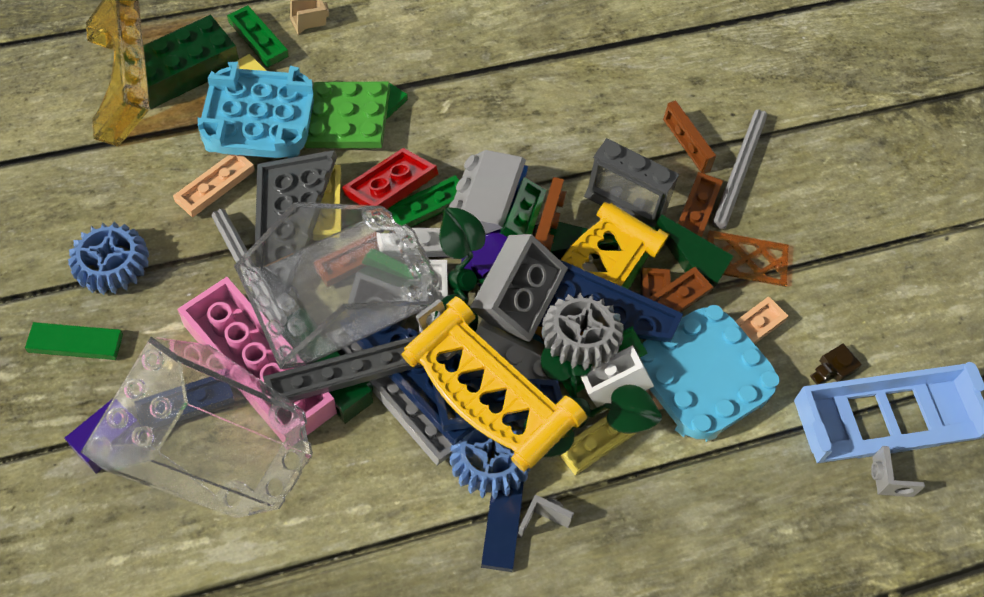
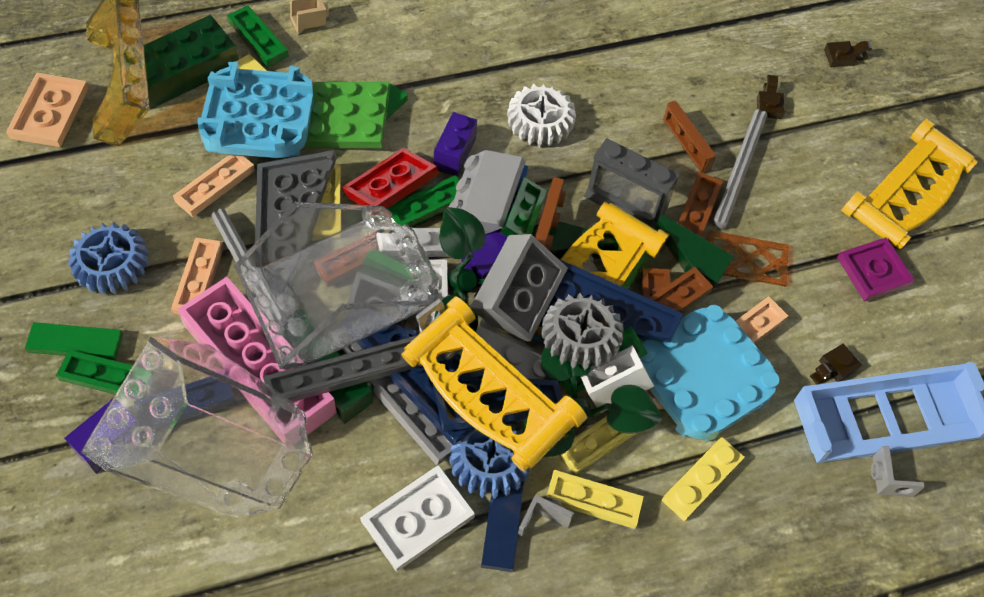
none -> light nougat plate [6,73,89,148]
none -> green plate [56,350,156,400]
none -> light nougat tile [171,237,224,314]
none -> white plate [360,465,475,572]
none -> dark purple brick [434,112,477,177]
none -> white gear [507,83,576,147]
none -> light yellow plate [546,470,644,529]
none -> light yellow plate [662,437,745,521]
none -> dark brown plate [757,75,785,119]
none -> dark brown plate [824,41,872,67]
none -> magenta plate [837,237,915,302]
none -> yellow piece [841,118,978,250]

